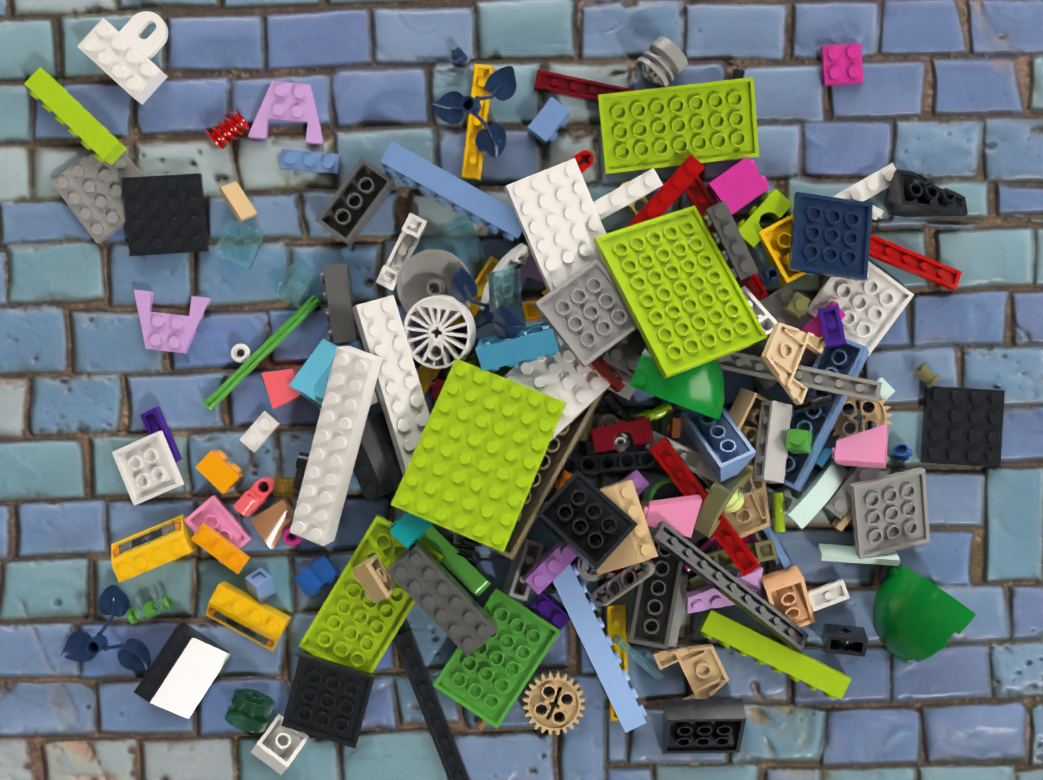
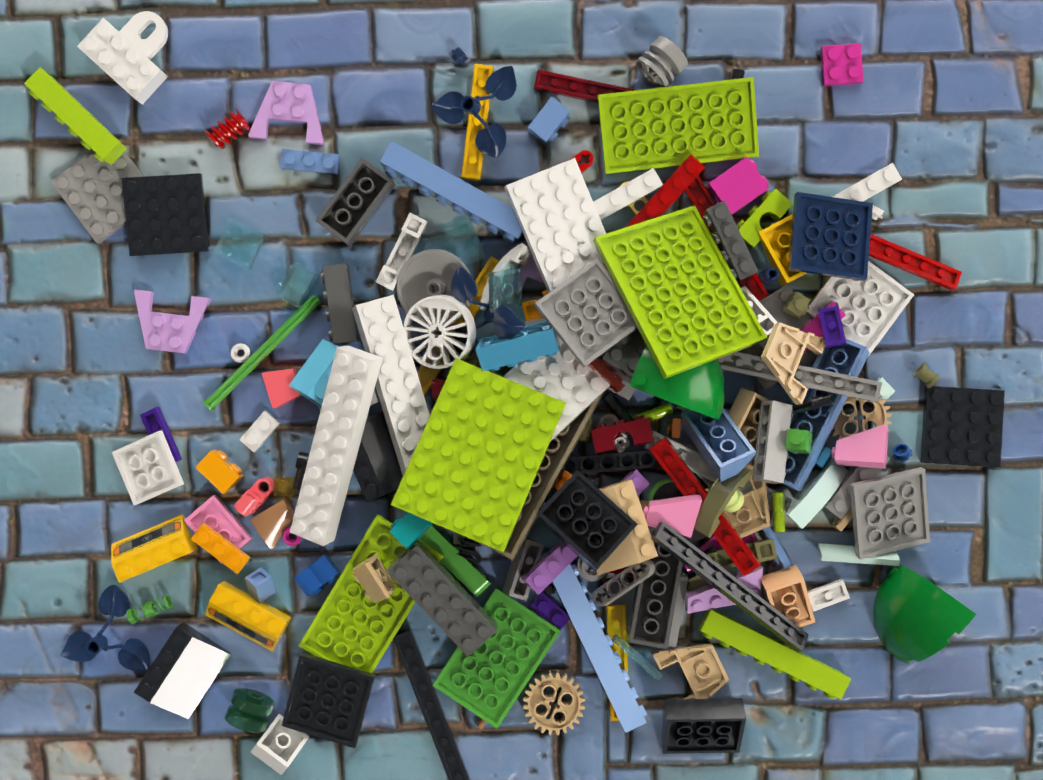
tan tile [219,181,257,222] -> none
black brick [822,623,868,657] -> none
black wedge [886,169,968,217] -> none

